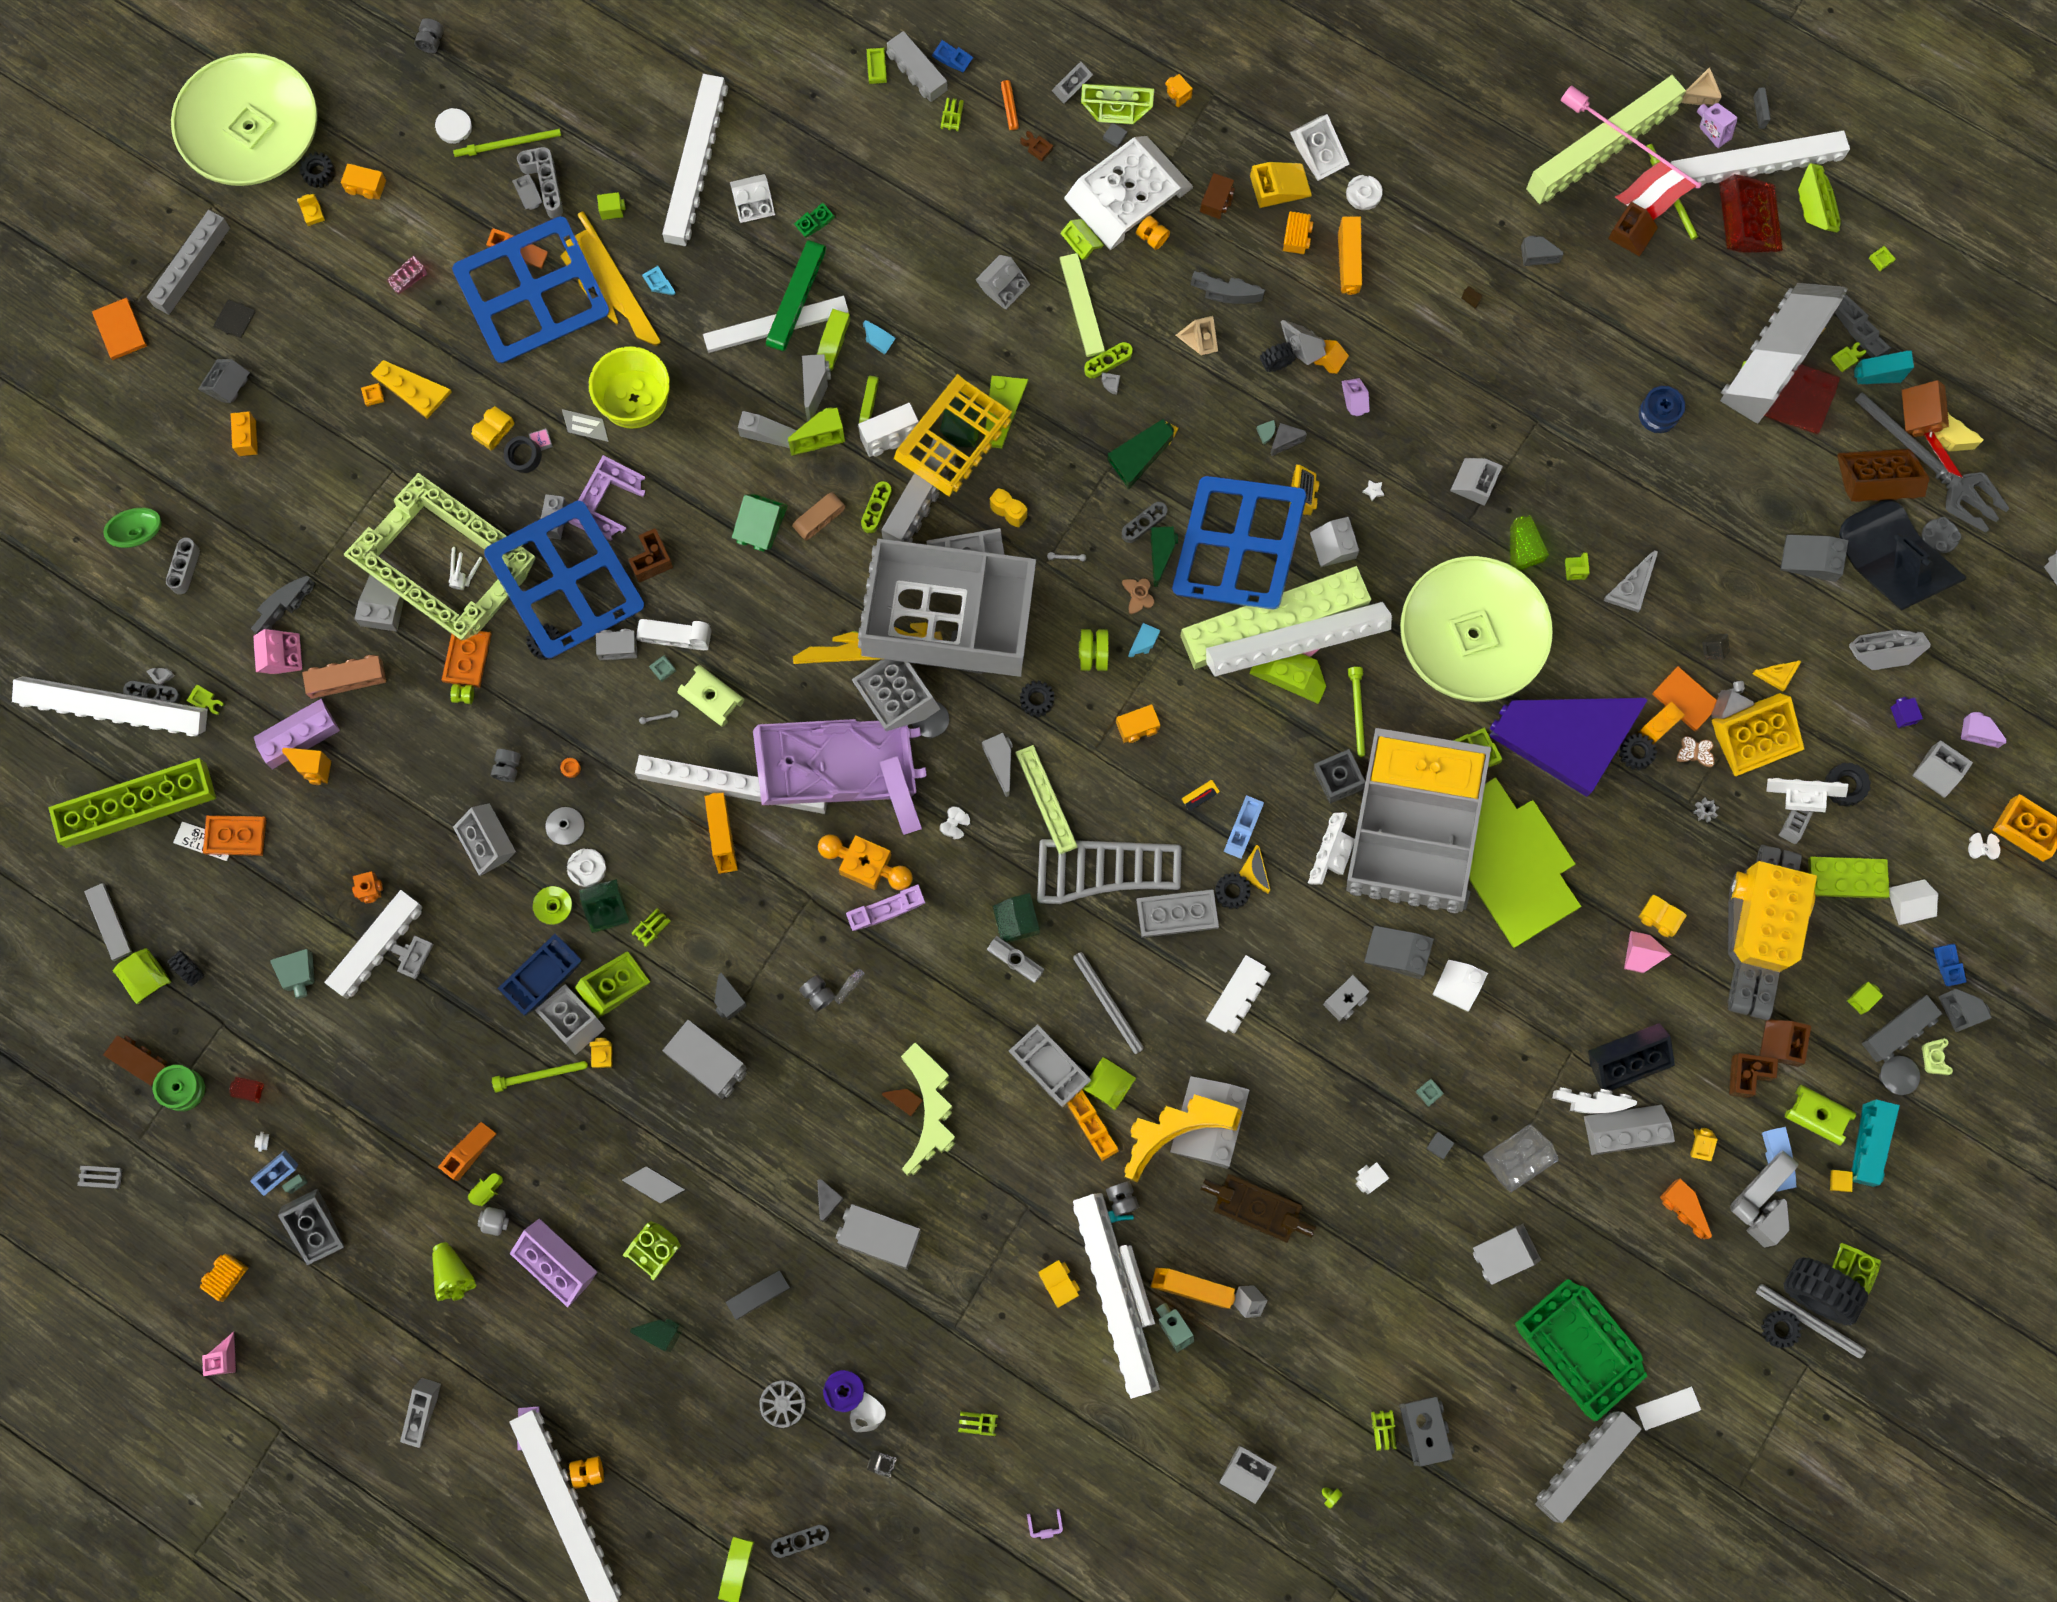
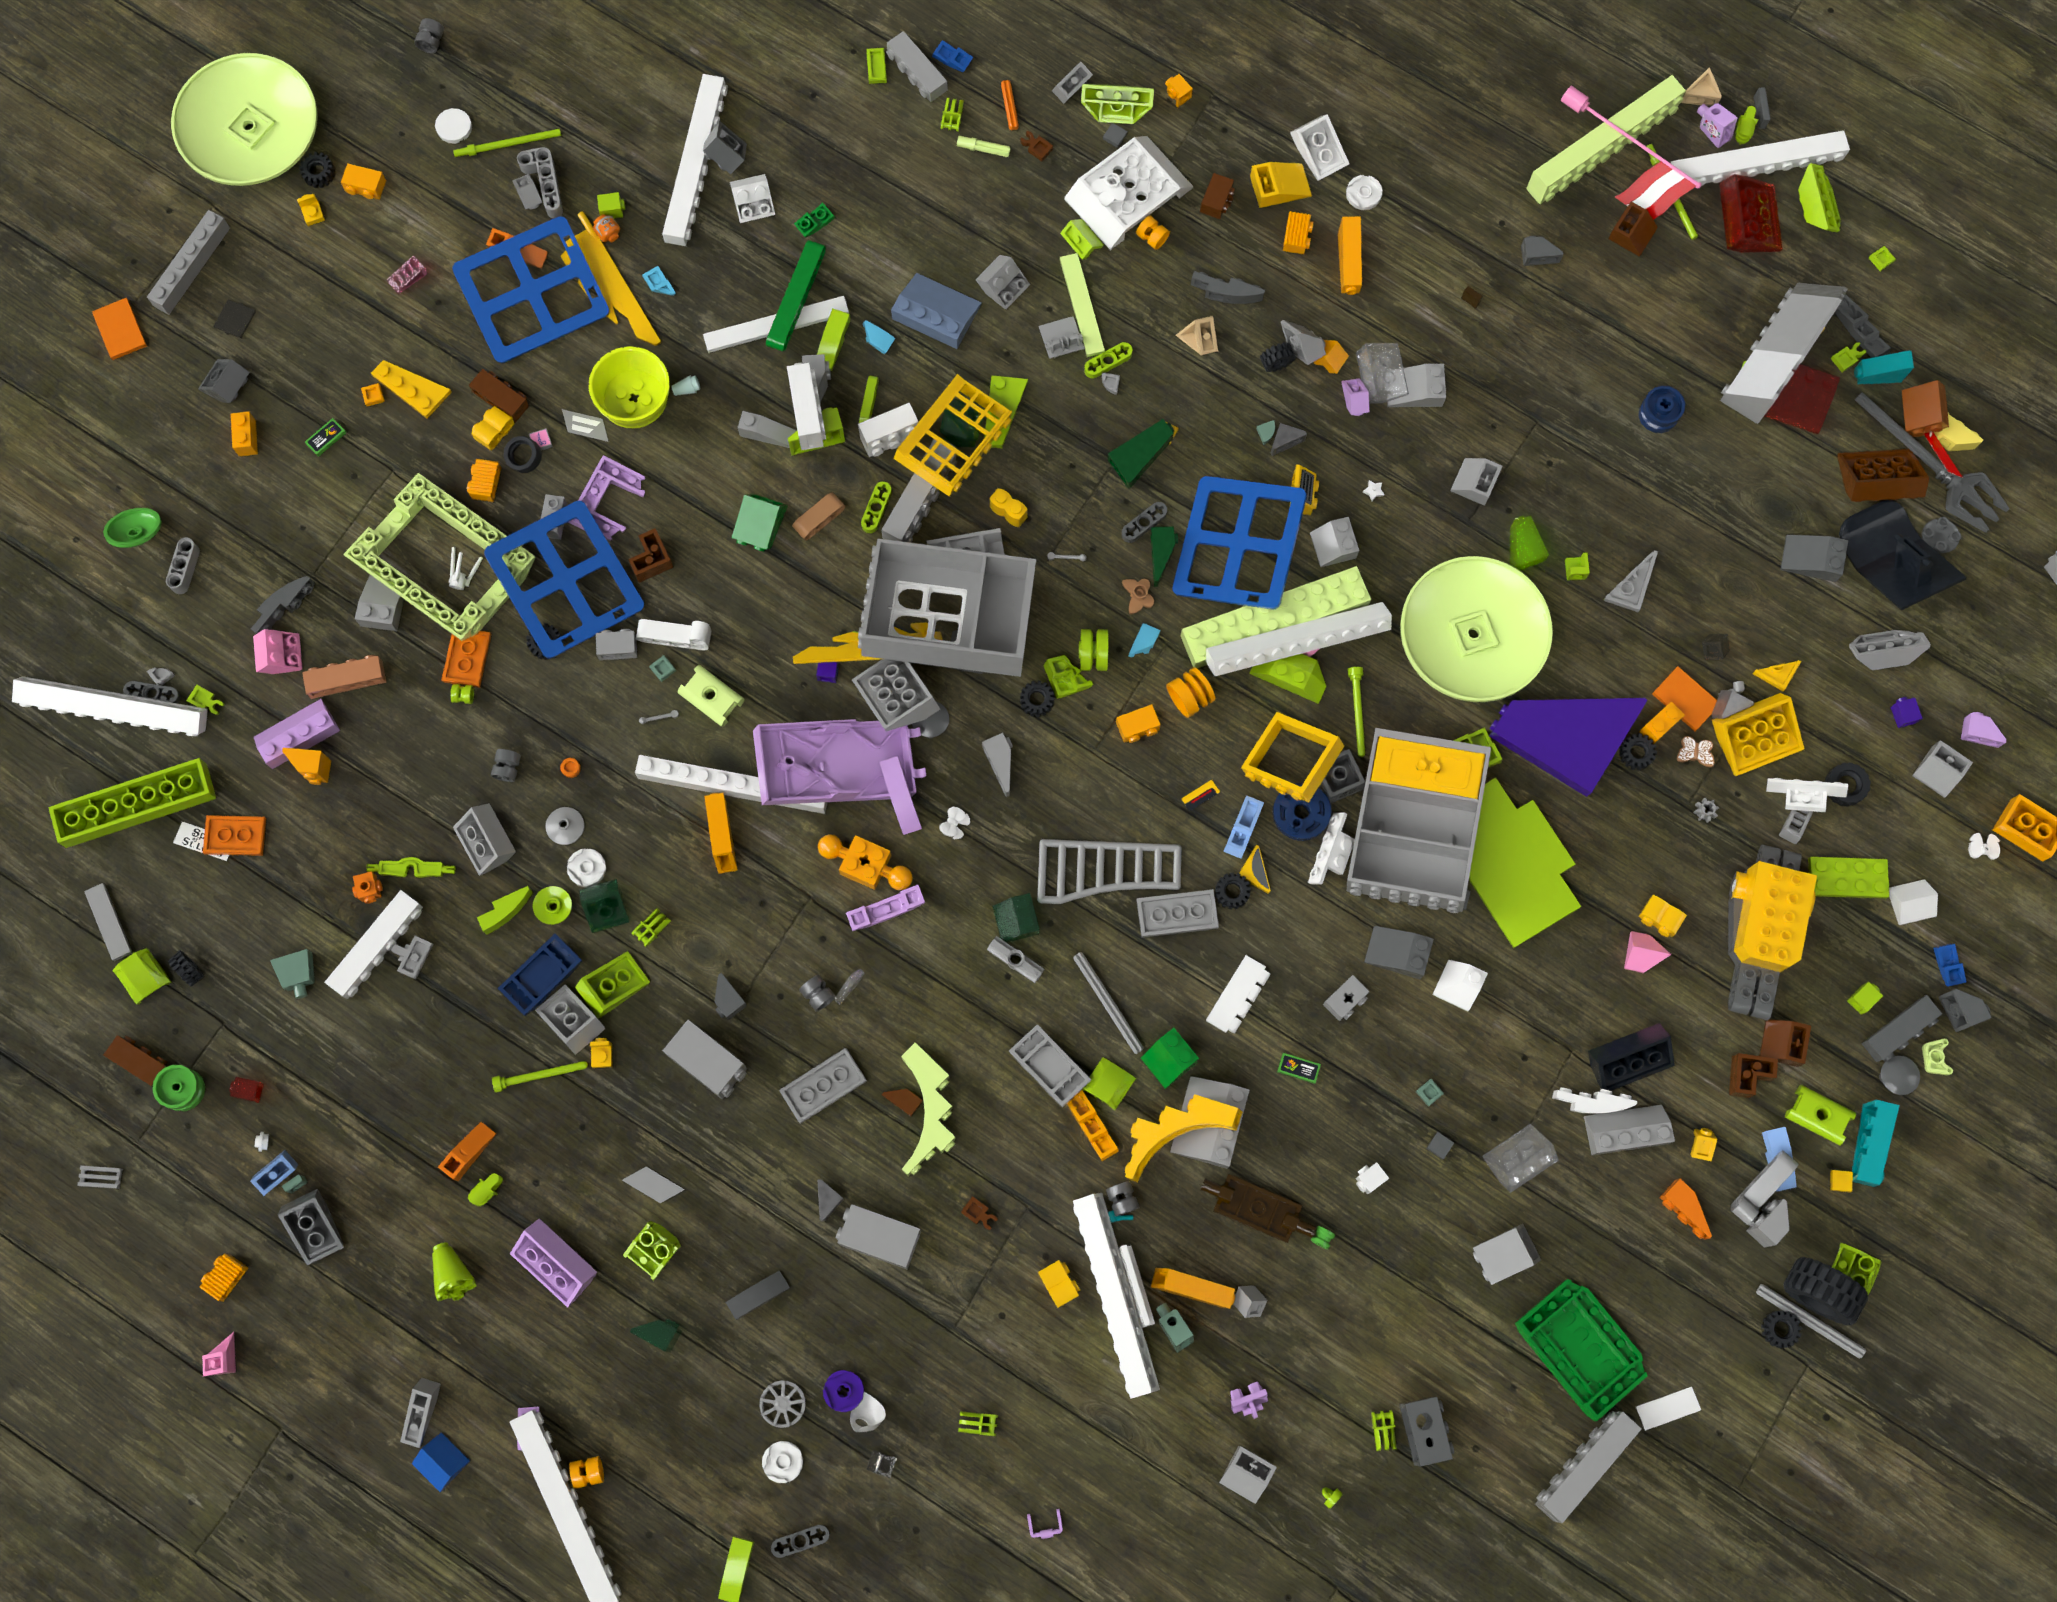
light grey head [478,1207,509,1236] -> none
yellowish green tile [1016,745,1077,855] -> none
none -> tile [305,418,346,457]
none -> lime piece [367,857,456,878]
none -> blue slope [412,1432,470,1492]
none -> light orange brick [467,459,501,502]
none -> reddish brown brick [469,369,529,423]
none -> lime slope [477,886,533,935]
none -> orange head [593,214,620,243]
none -> light aqua cone [672,375,701,396]
none -> dark grey slope [703,121,747,174]
none -> white tile [762,1441,803,1483]
none -> light grey tile [779,1048,867,1124]
none -> white piece [787,362,826,450]
none -> dark purple brick [816,662,839,683]
none -> sand blue slope [891,273,982,349]
none -> yellowish green axle [957,136,1010,157]
none -> reddish brown plate [961,1196,998,1230]
none -> light grey hinge [1039,316,1084,359]
none -> lime slope [1043,655,1093,699]
none -> green slope [1140,1028,1199,1089]
none -> light orange wheel [1166,667,1216,718]
none -> lavender hips [1230,1382,1268,1419]
none -> yellow window [1241,712,1344,803]
none -> dark blue piece [1273,783,1331,841]
none -> tile [1277,1053,1321,1084]
none -> bright green wheel [1311,1226,1335,1250]
none -> clear slope [1356,343,1409,403]
none -> light grey slope [1386,364,1446,407]
none -> lime arm [1735,106,1758,144]

